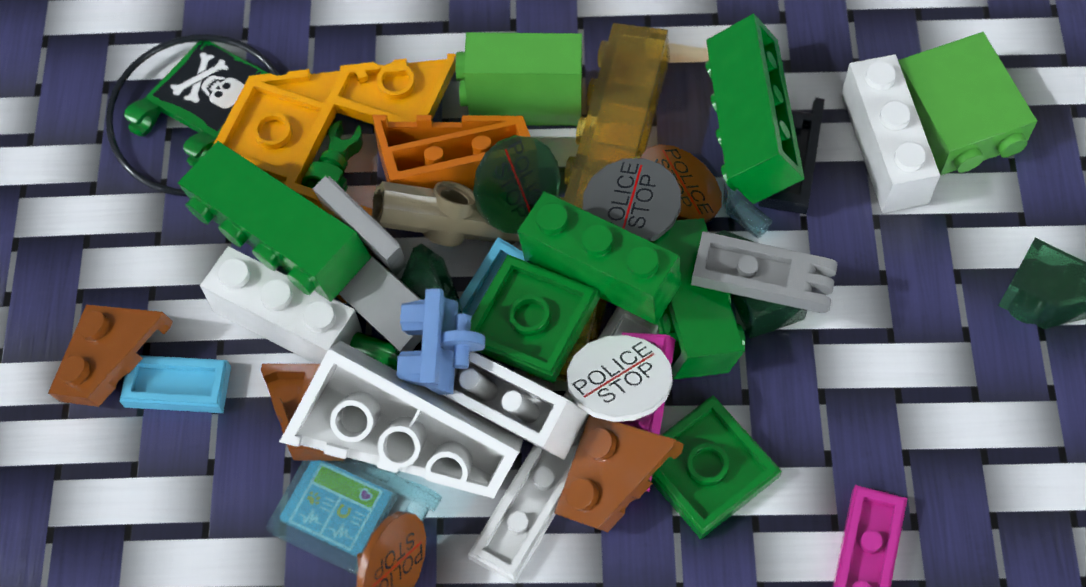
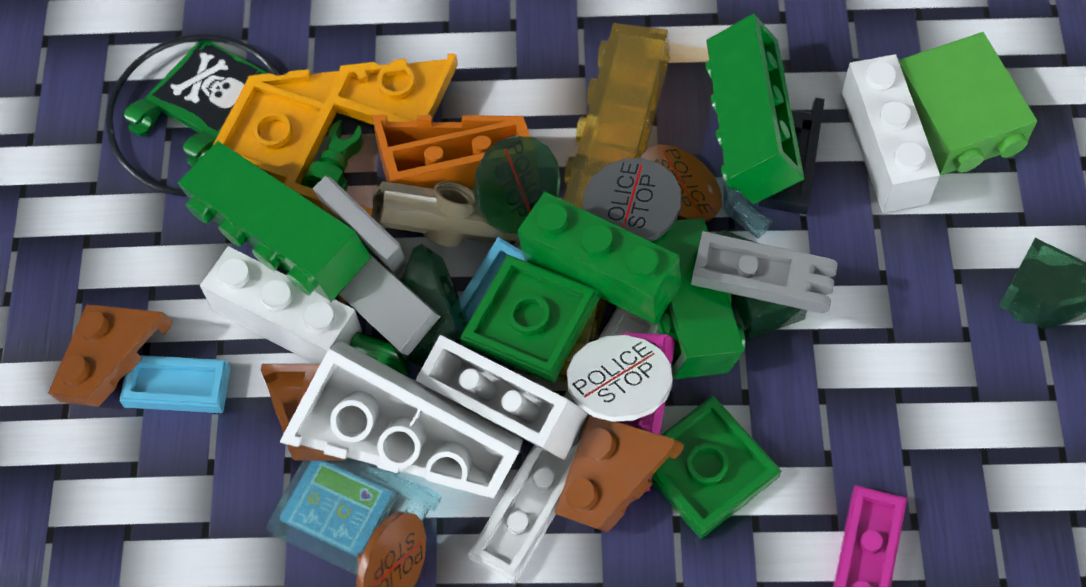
medium blue hips [397,288,485,395] -> none
bright green brick [456,32,582,126] -> none

